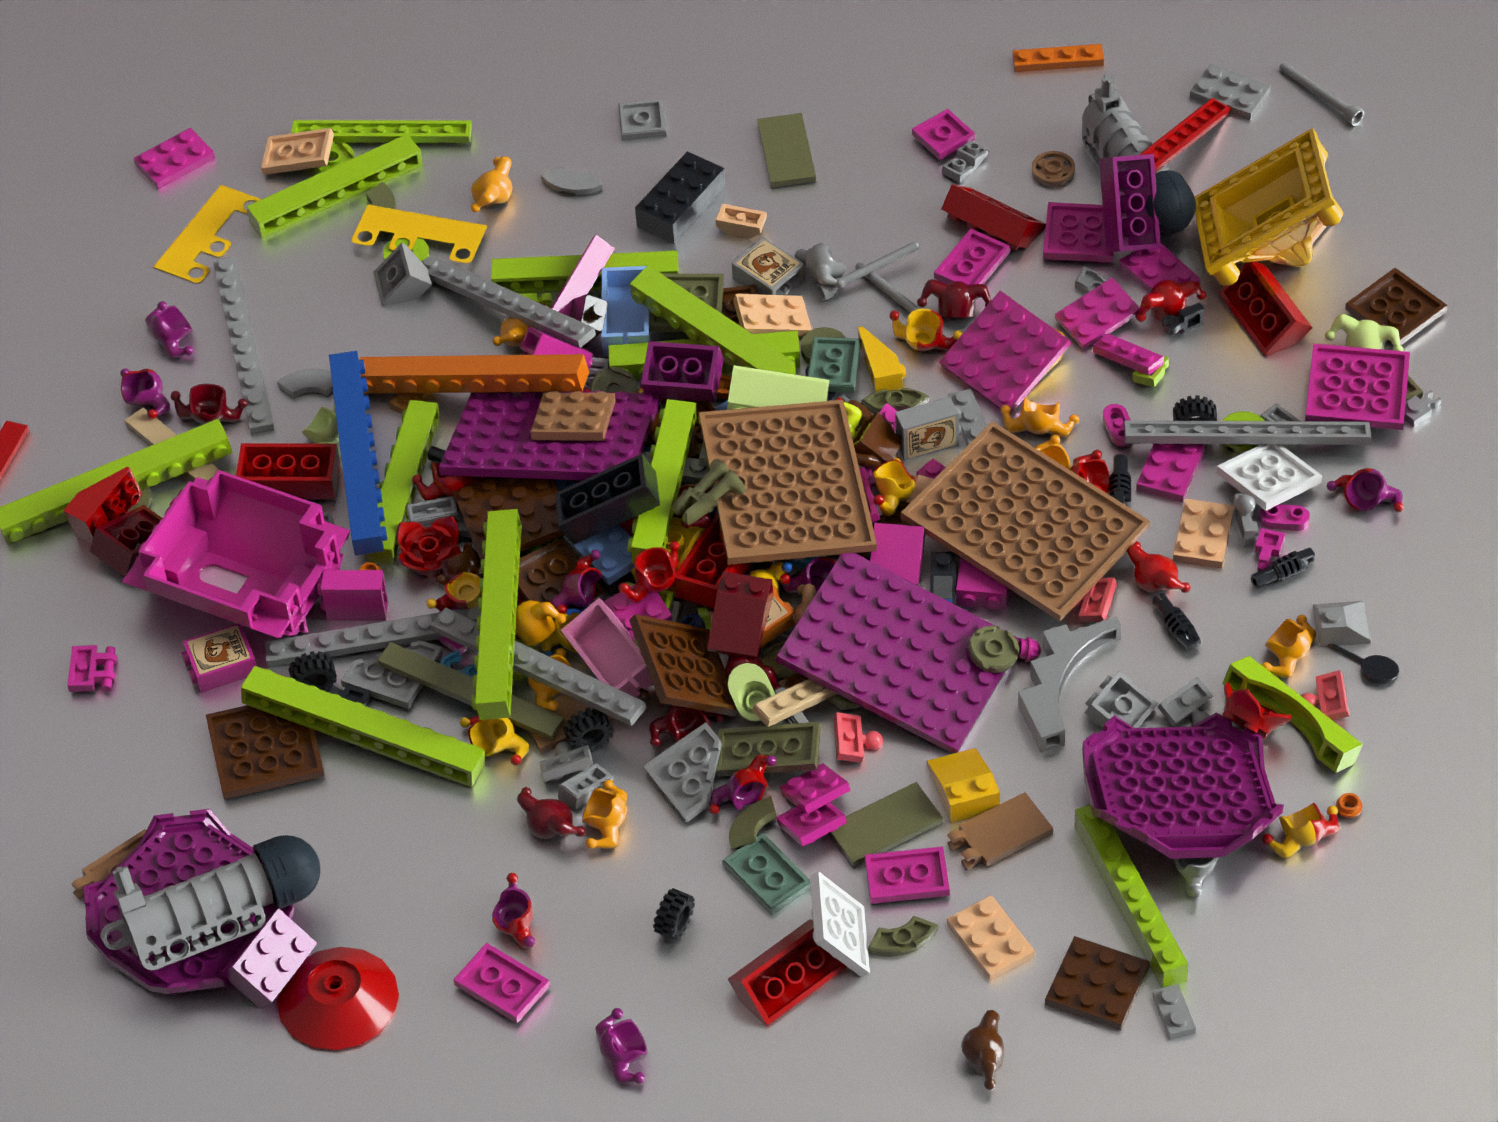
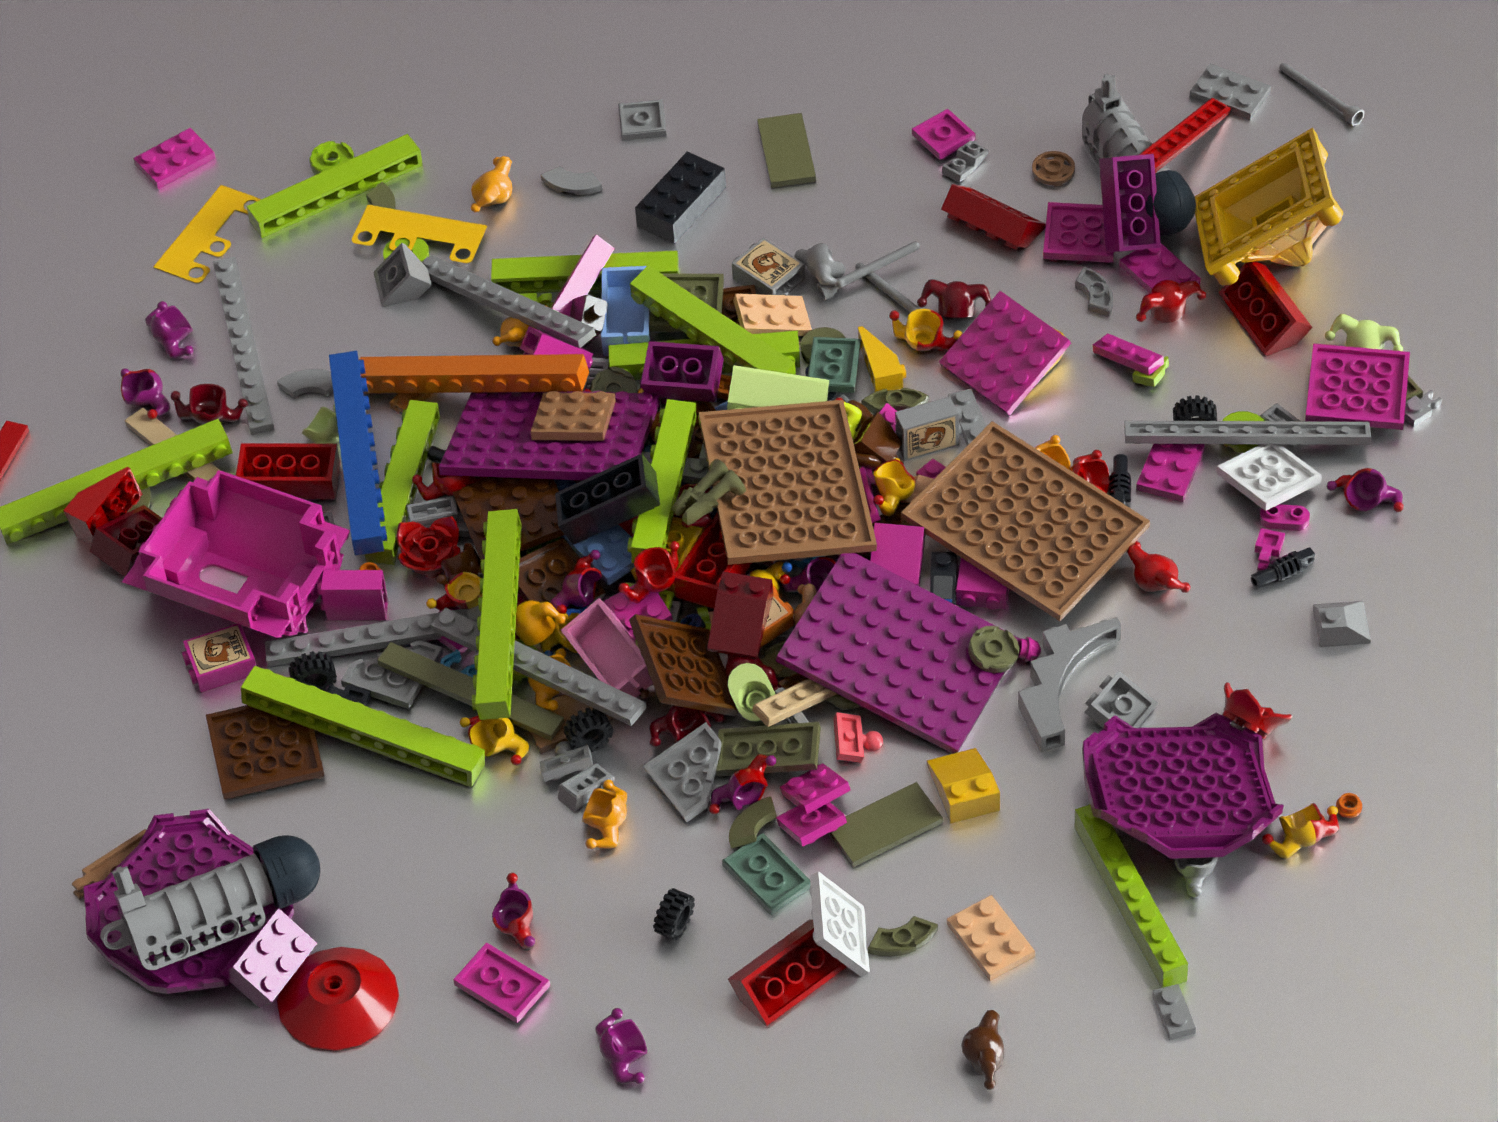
dark pink plate [67,645,117,692] -> none
light nougat plate [260,128,334,175] -> none
lime plate [291,120,472,143] -> none
dark red piece [517,787,585,839] -> none
light nougat slope [716,204,767,239] -> none
dark pink plate [865,846,950,904] -> none
dark pink plate [934,229,1010,285] -> none
medium nougat tile [947,792,1053,870] -> none
light orange piece [1000,397,1079,437] -> none
orange plate [1012,44,1104,72] -> none
reddish brown plate [1045,936,1150,1030] -> none
dark pink plate [1055,278,1140,350] -> none
coral plate [1072,578,1117,622] -> none
dark pink plate [1103,404,1131,446] -> none
black hinge [1152,593,1201,651] -> none
light grey plate [1158,677,1214,727] -> none
black plate [1162,302,1205,335] -> none
light nougat plate [1173,498,1234,568] -> none
lime arch [1222,656,1363,773] -> none
light grey plate [1234,493,1258,547] -> none
light orange piece [1261,615,1316,679] -> none
coral plate [1301,670,1349,721] -> none
black piece [1327,644,1399,682] -> none
reddish brown plate [1345,268,1448,345] -> none

